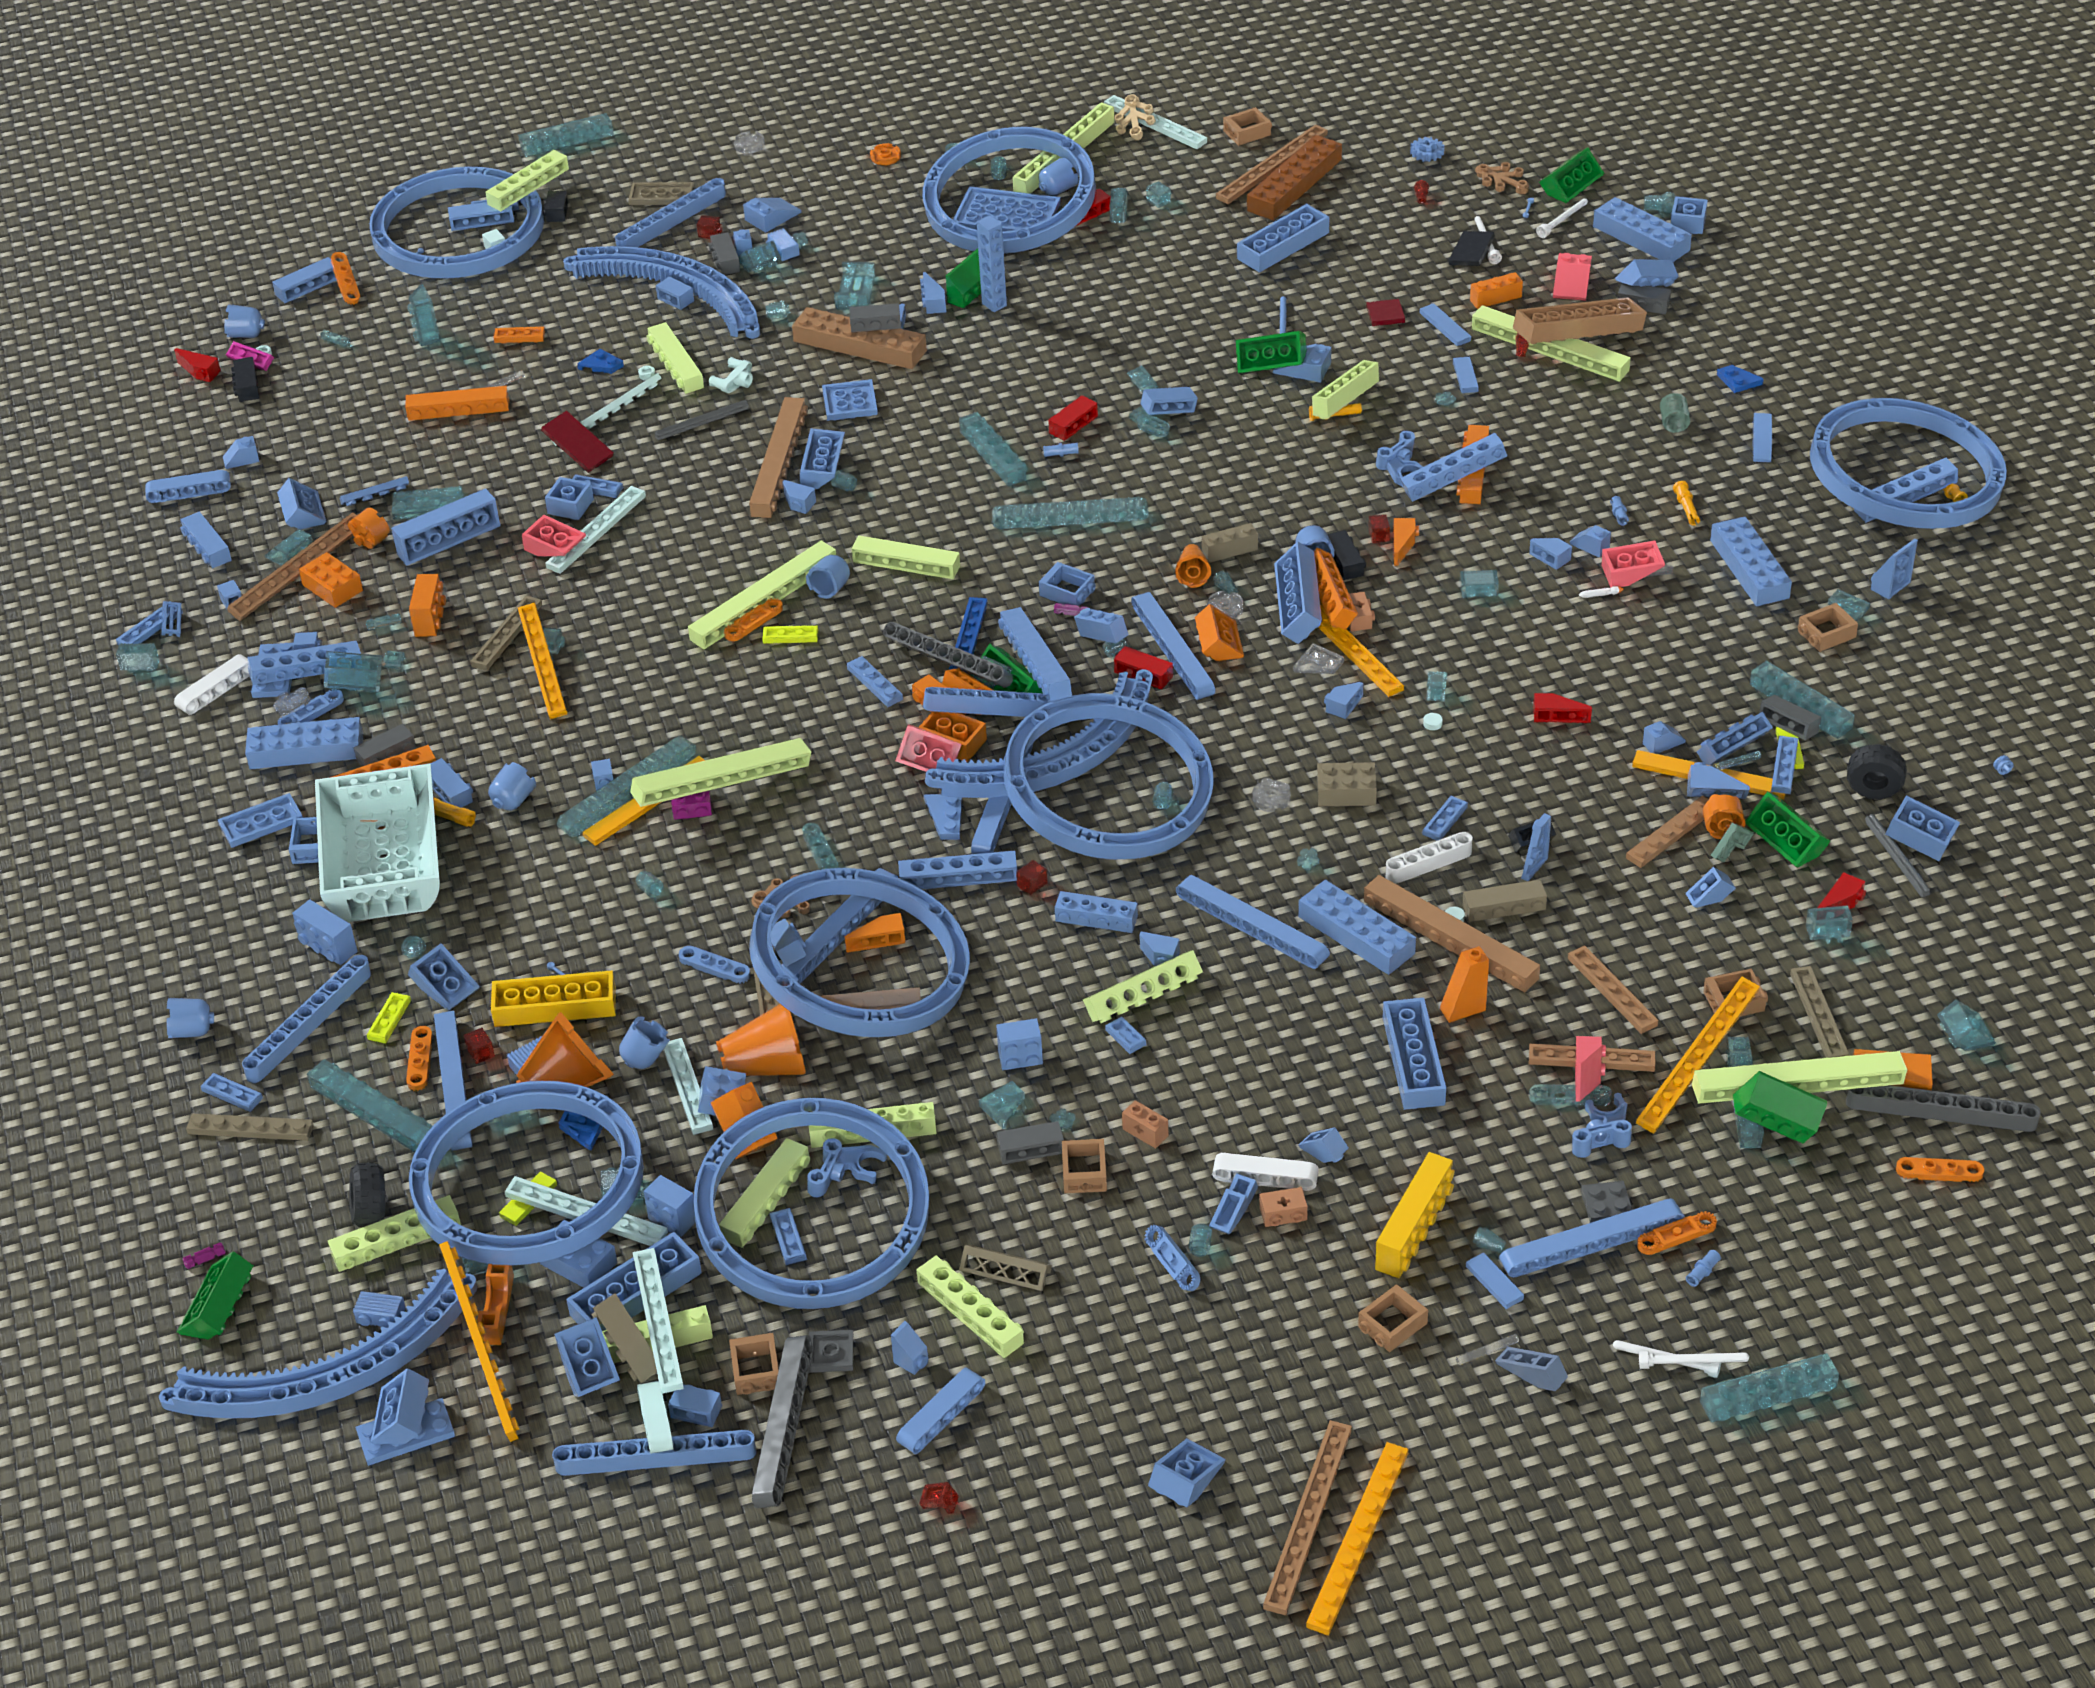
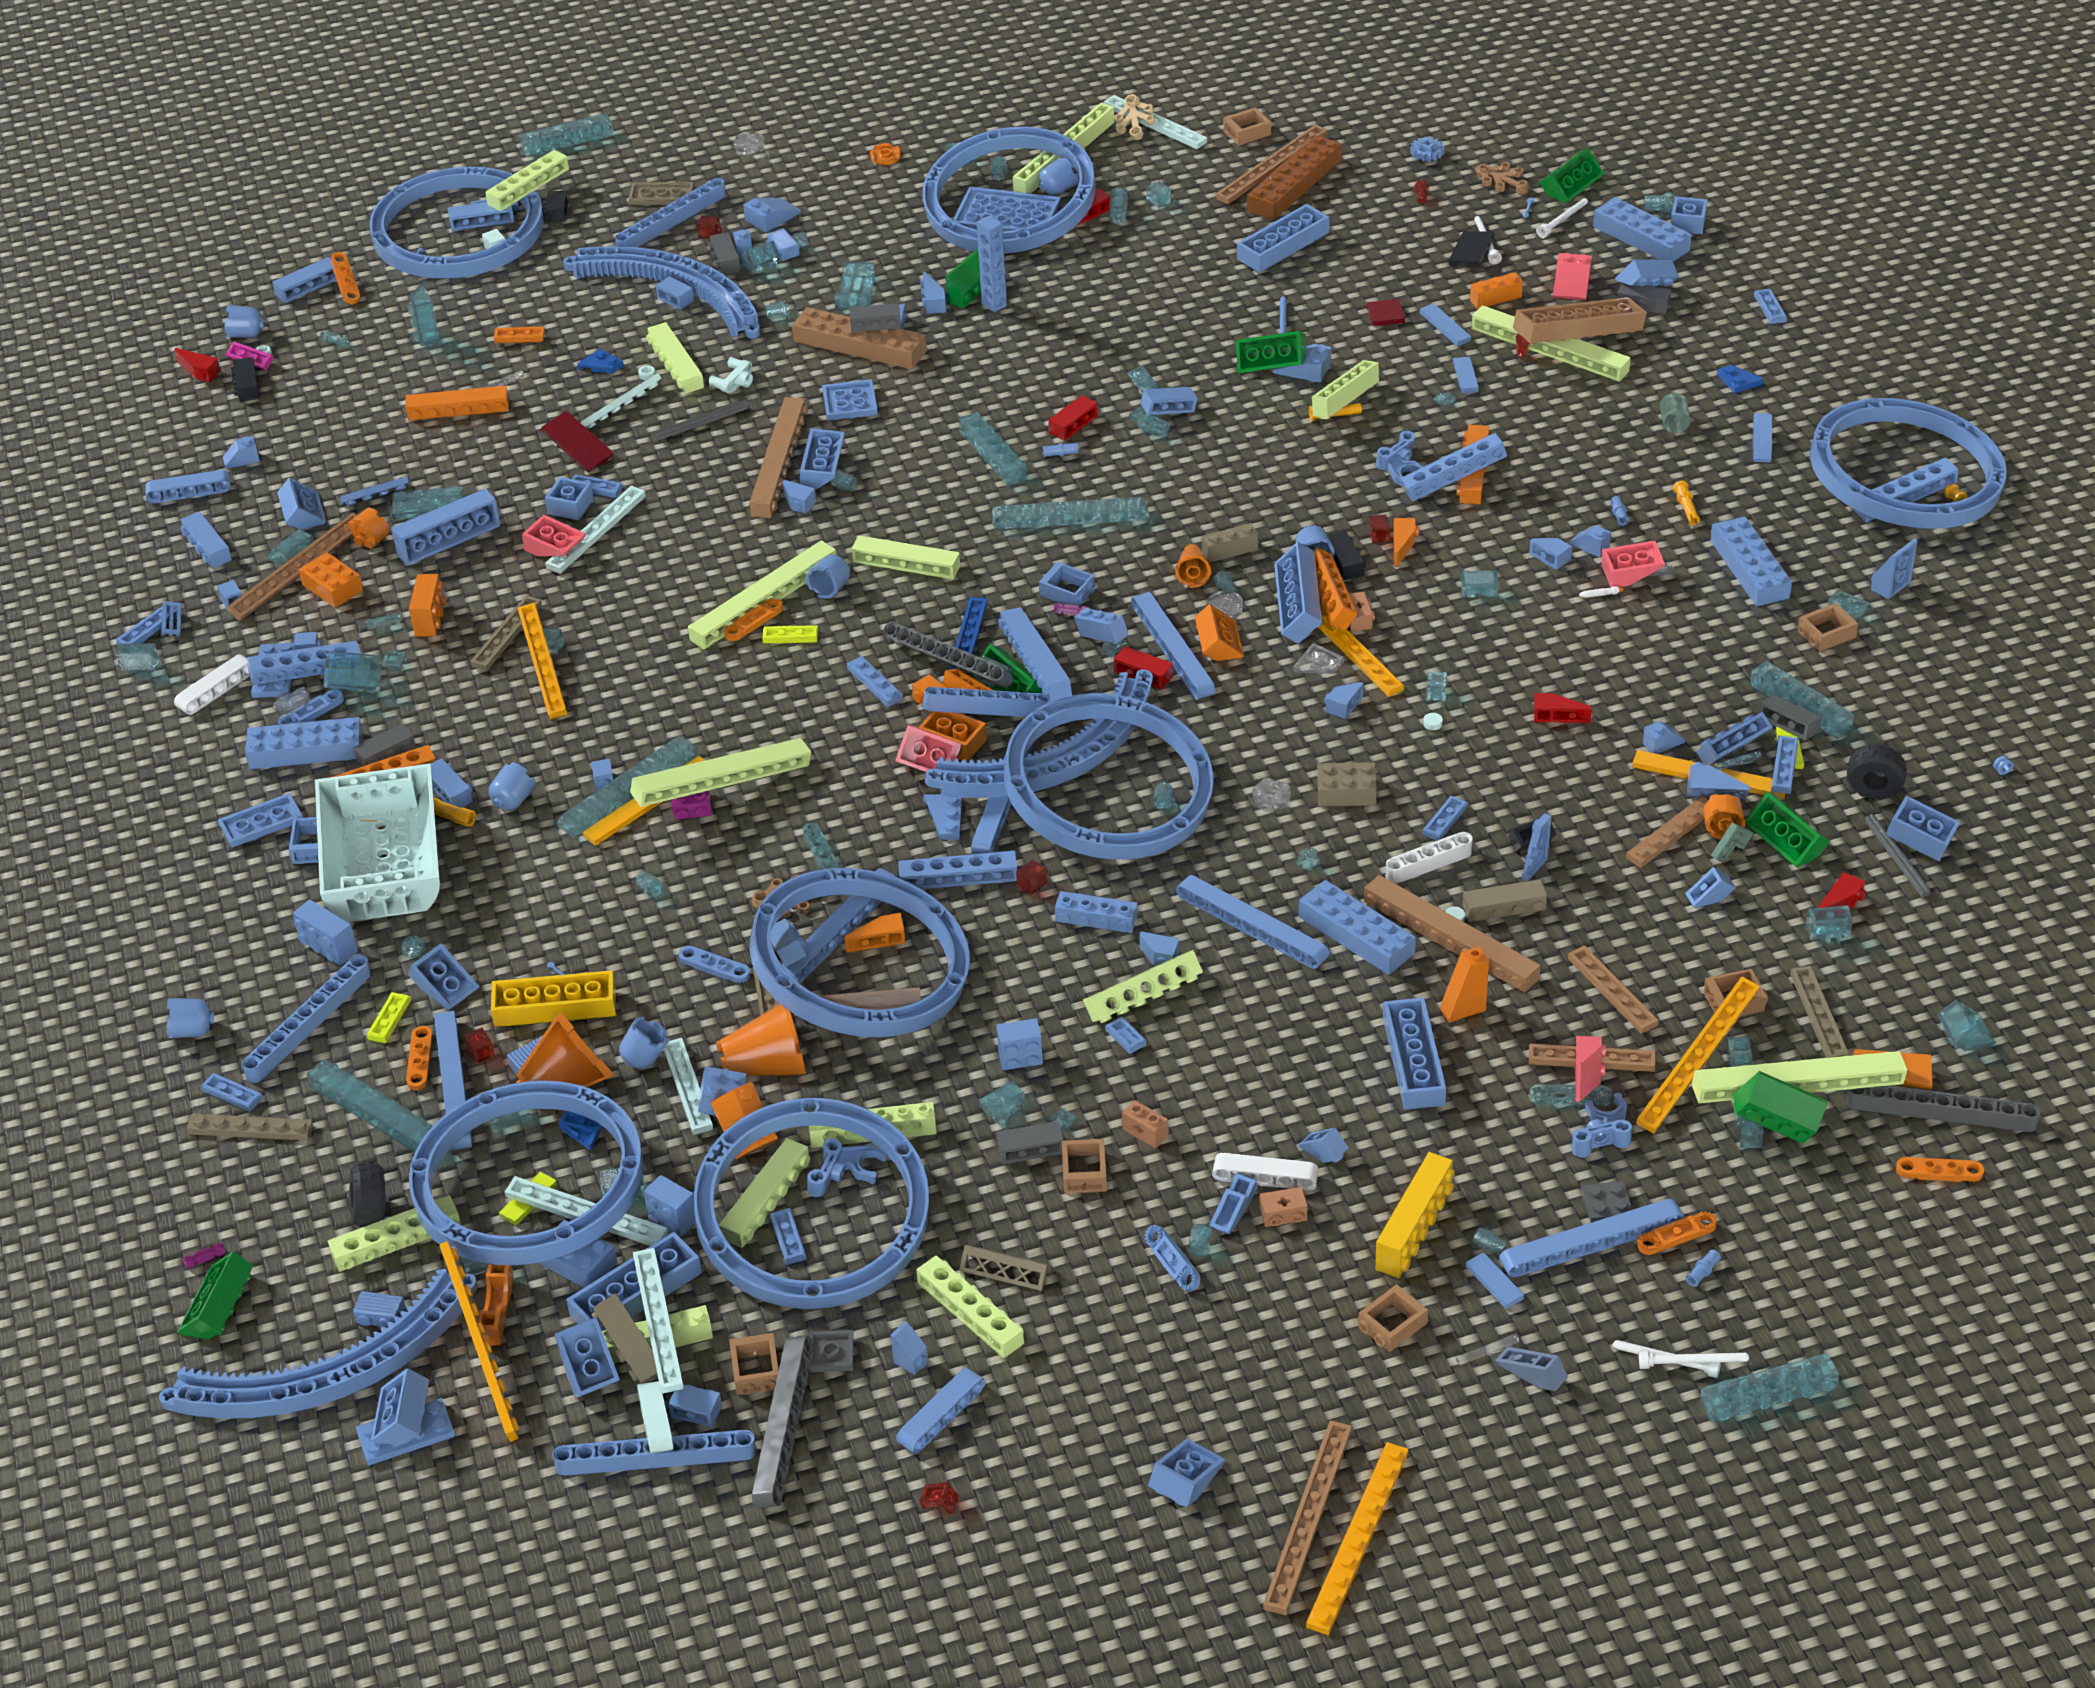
none -> medium blue tile [1754,289,1787,324]

